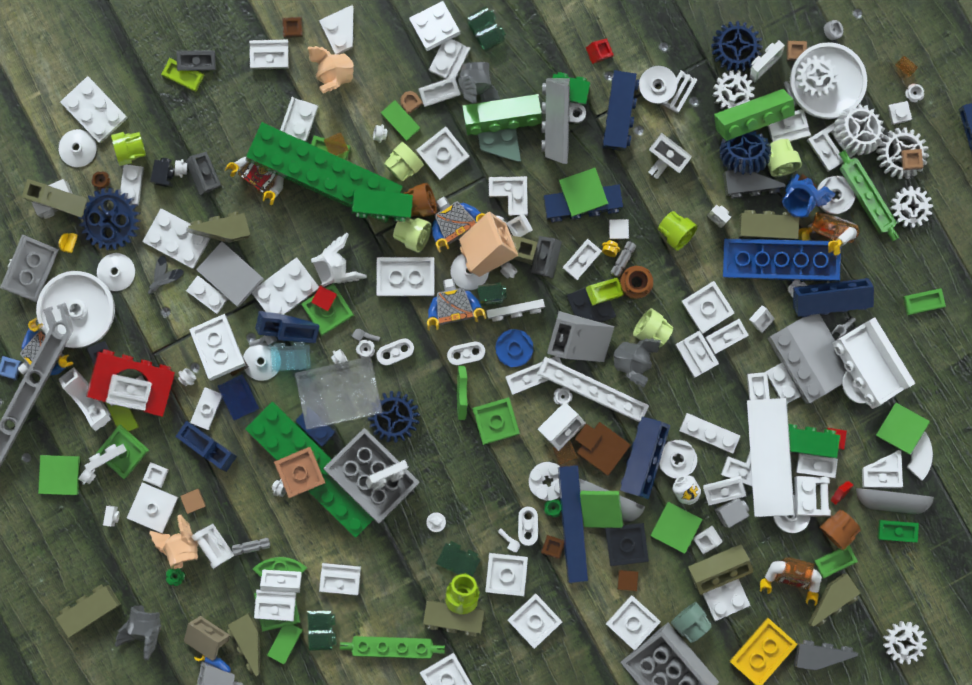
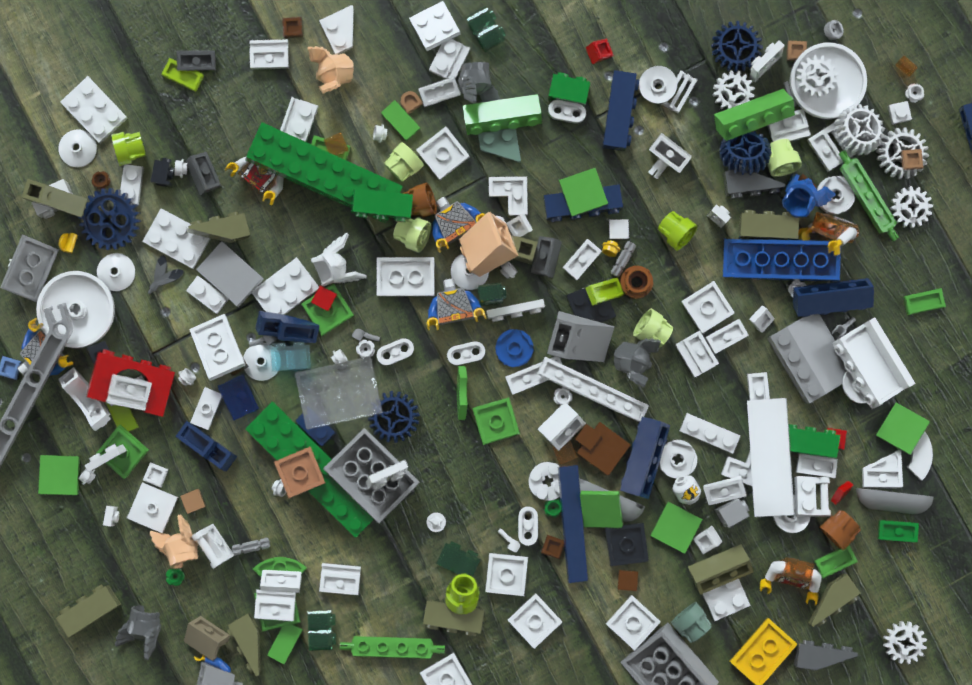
light grey slope [542,78,570,164] -> none
white plate [766,362,801,404] -> none

